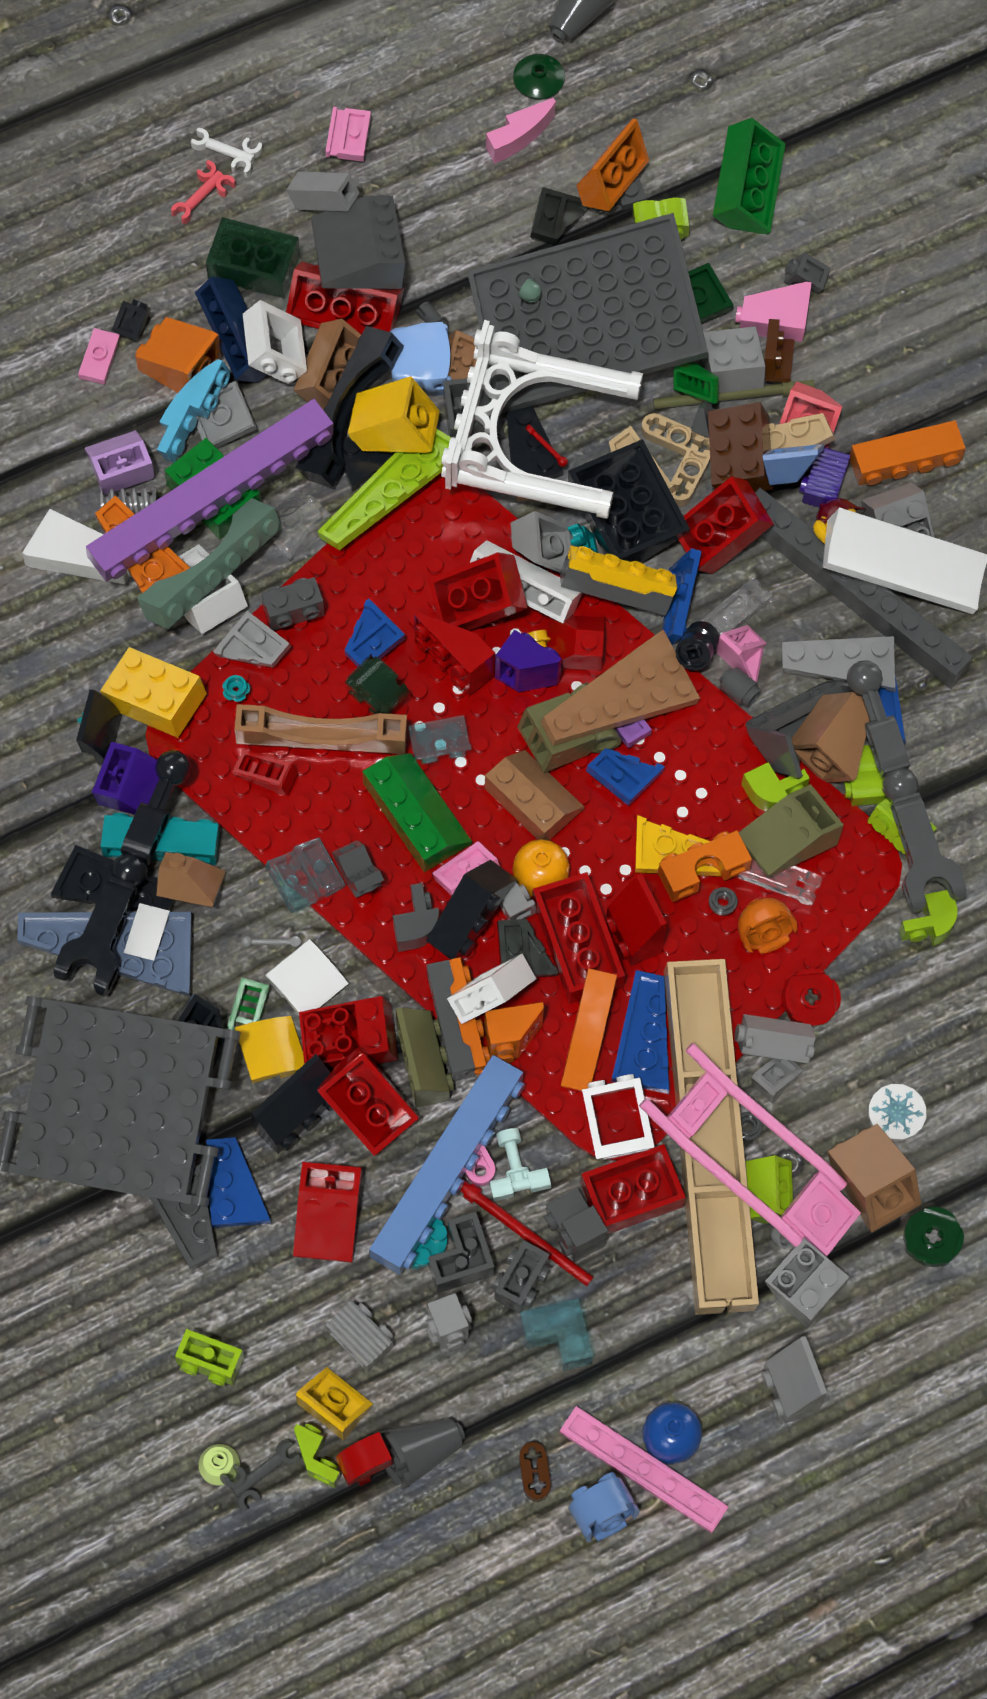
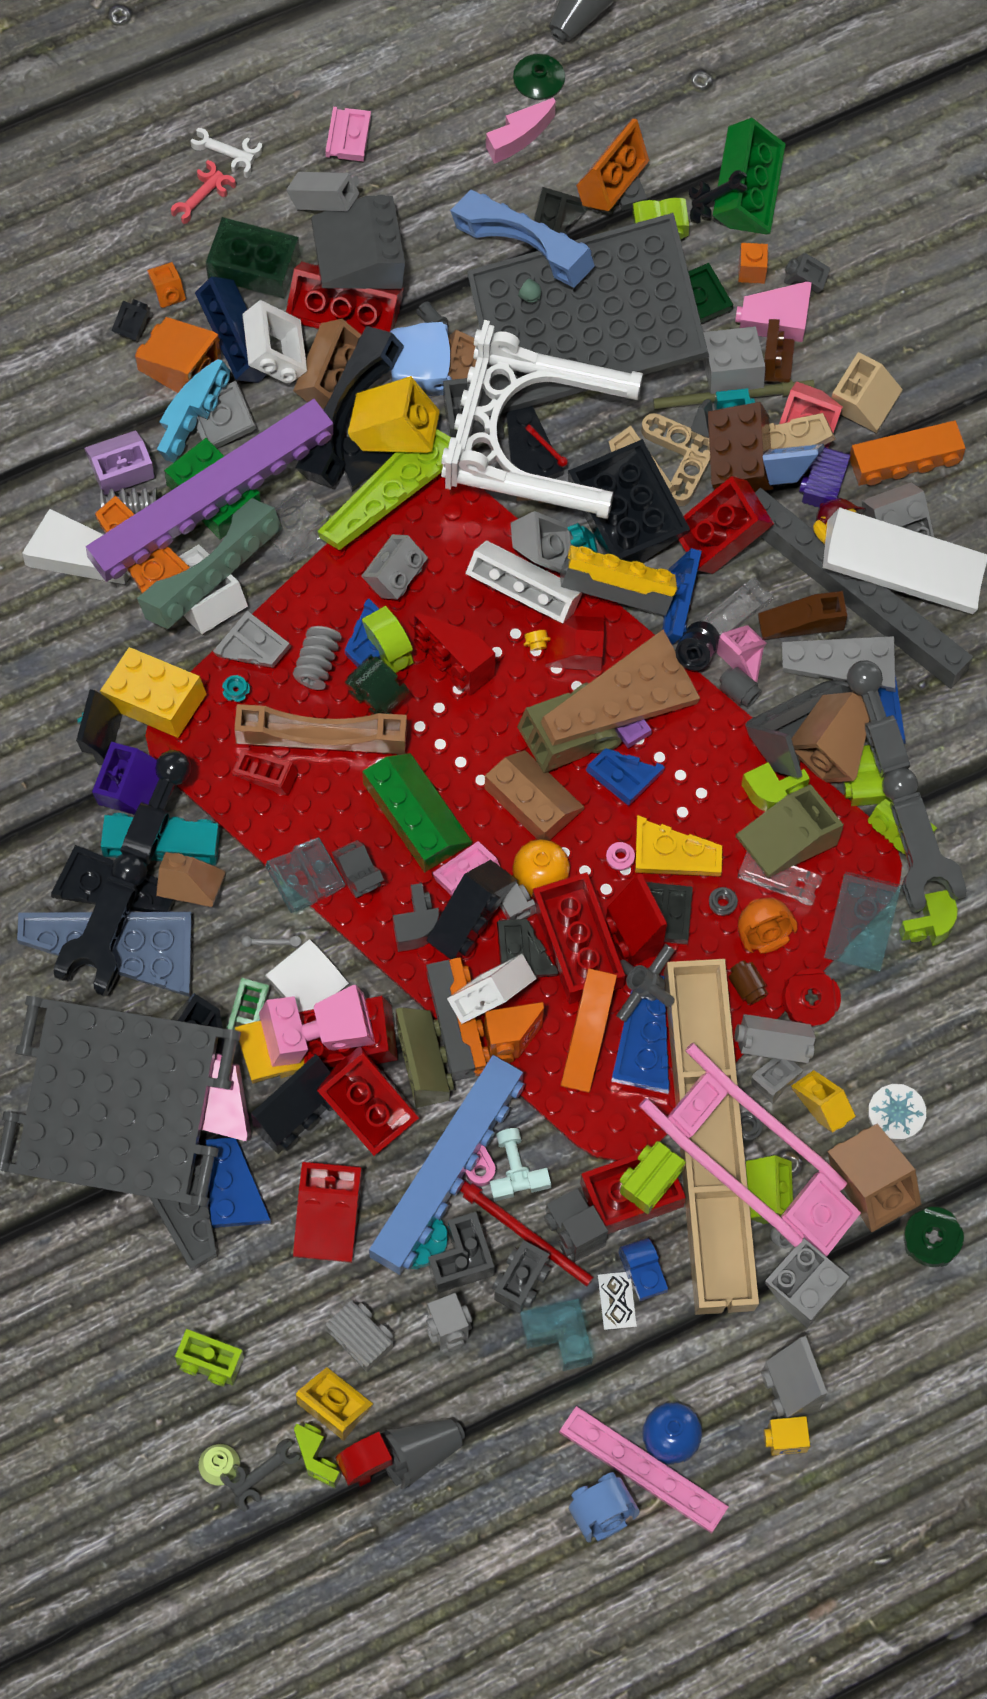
bright pink plate [78,328,120,385] -> none
white sticker [124,903,170,961] -> none
dark grey brick [261,577,324,631] -> none
clear light blue bracket [408,715,472,764] -> none
red brick [428,552,528,630] -> none
dark purple slope [495,629,562,692] -> none
reddish brown beam [519,1442,551,1502] -> none
white window [582,1074,655,1161] -> none
orange arch [658,831,752,902] -> none
green slope [673,362,719,404] -> none
none -> orange bracket [147,262,186,308]
none -> bright pink slope [201,1053,251,1141]
none -> bright pink brick [259,996,308,1067]
none -> light grey piece [293,626,342,690]
none -> bright pink torso [302,984,376,1050]
none -> light grey brick [362,534,428,599]
none -> lime brick [362,606,414,676]
none -> medium blue arch [450,190,594,288]
none -> white sticker [598,1272,637,1330]
none -> bright pink plate [606,842,635,870]
none -> dark grey bar [616,944,675,1022]
none -> blue brick [618,1238,668,1302]
none -> lime brick [619,1141,686,1214]
none -> pearl dark grey wing [646,882,693,944]
none -> black bar [689,170,747,223]
none -> teal bracket [714,388,755,410]
none -> reddish brown brick [728,960,768,1005]
none -> orange brick [738,243,768,284]
none -> reddish brown slope [758,591,847,640]
none -> yellow brick [764,1416,810,1456]
none -> yellow slope [791,1070,856,1133]
none -> clear light blue slope [824,871,902,971]
none -> tan slope [831,352,903,433]

